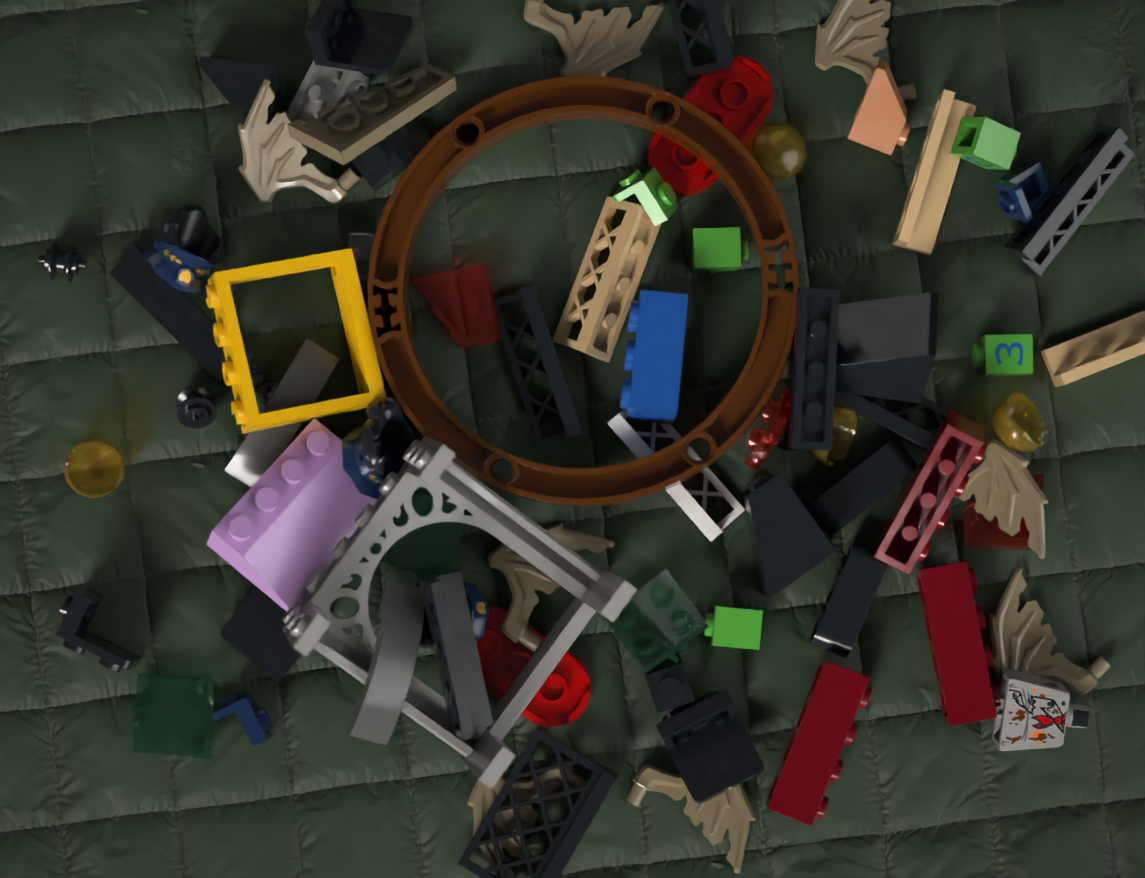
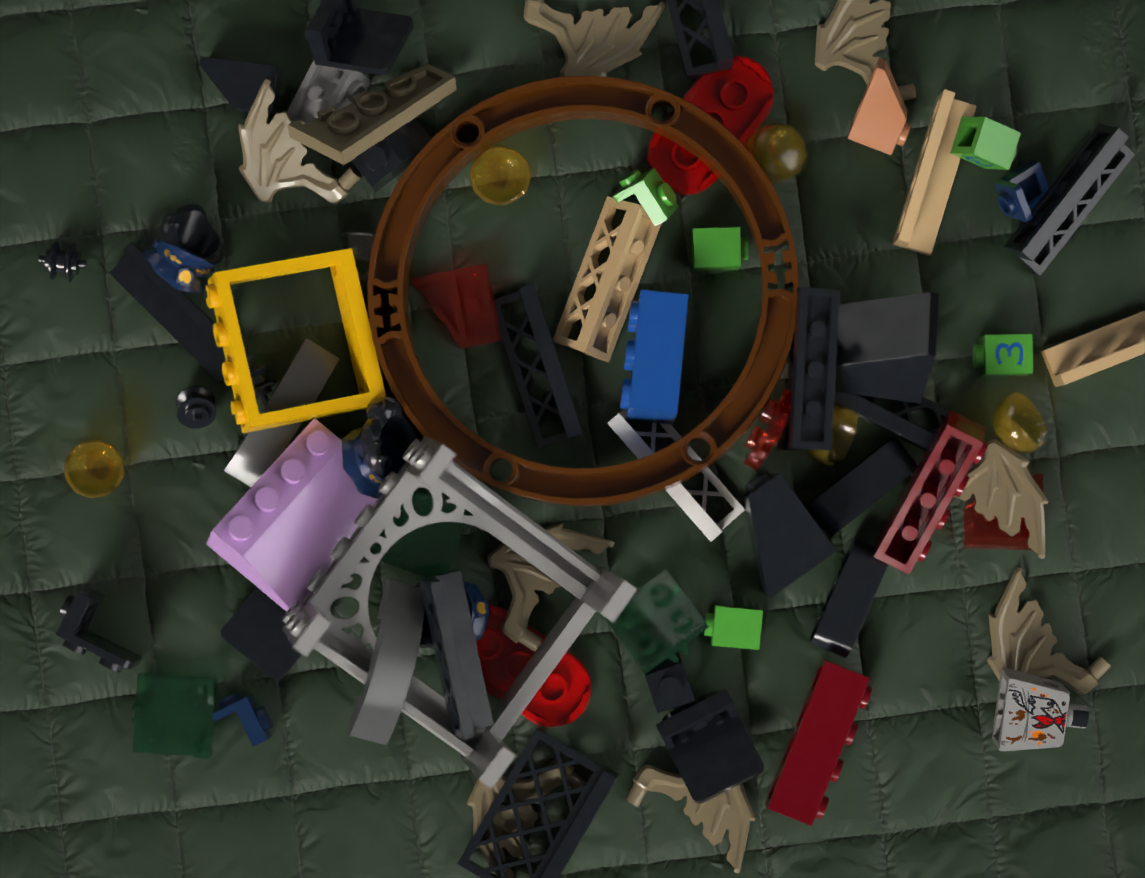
dark red brick [915,560,1001,726] -> none
none -> clear yellow hair [470,146,532,205]

